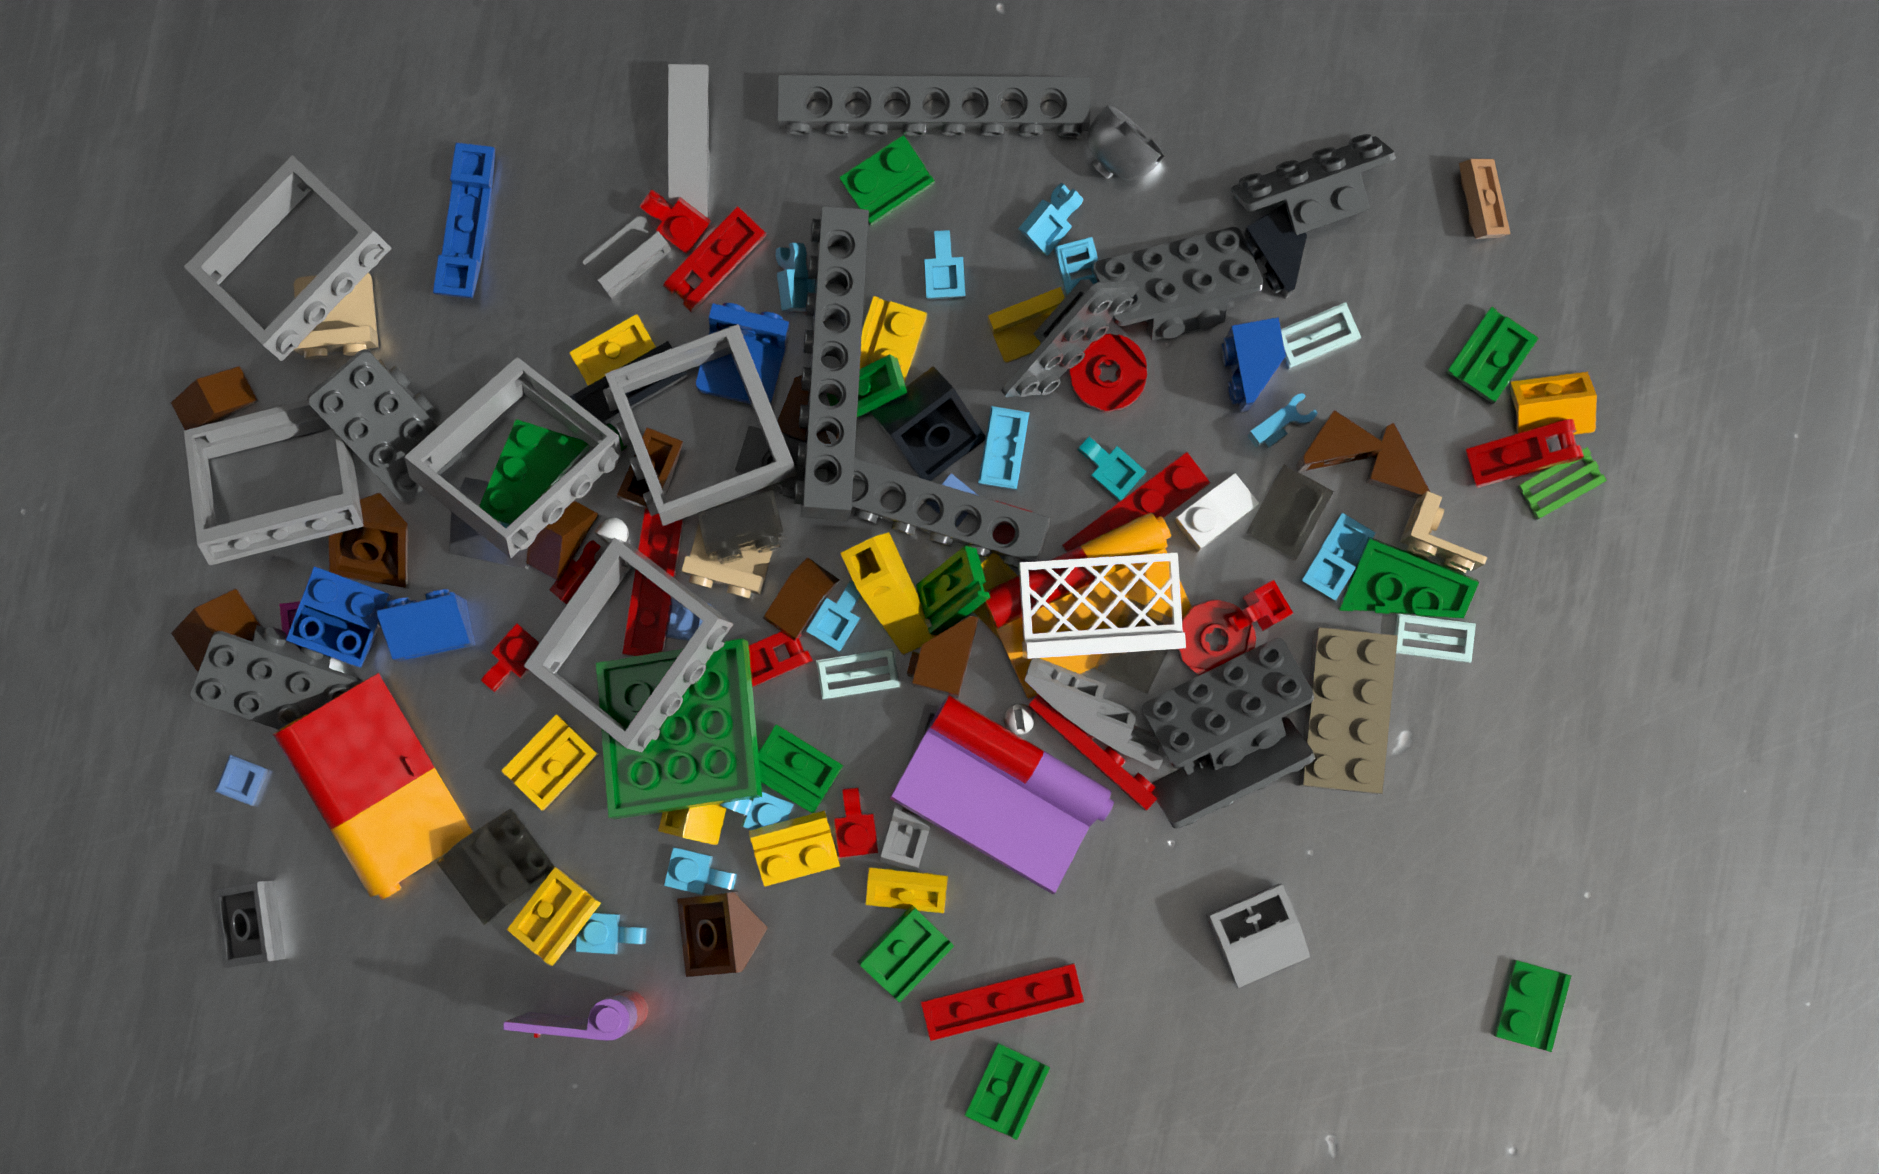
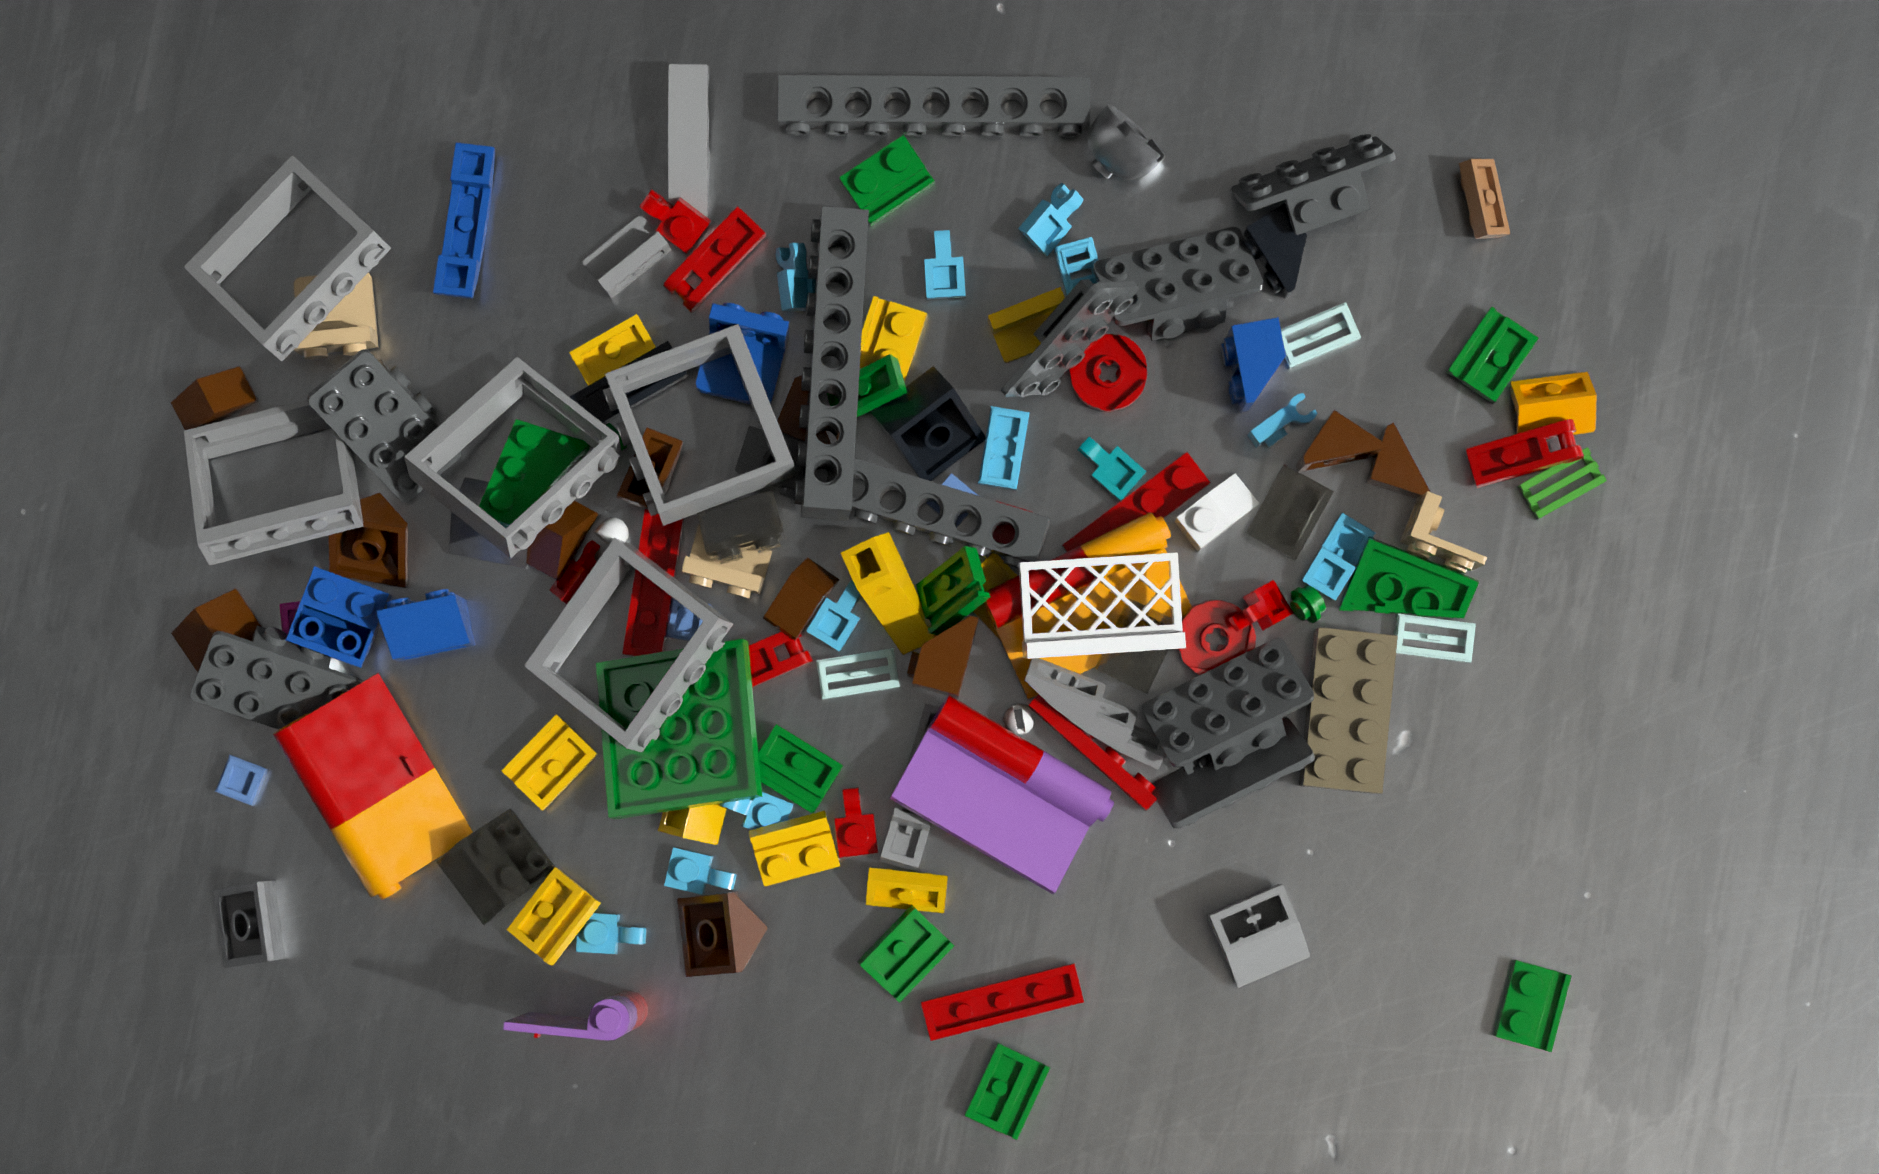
red plate [481,623,539,692] -> none
none -> green plate [1290,585,1326,623]

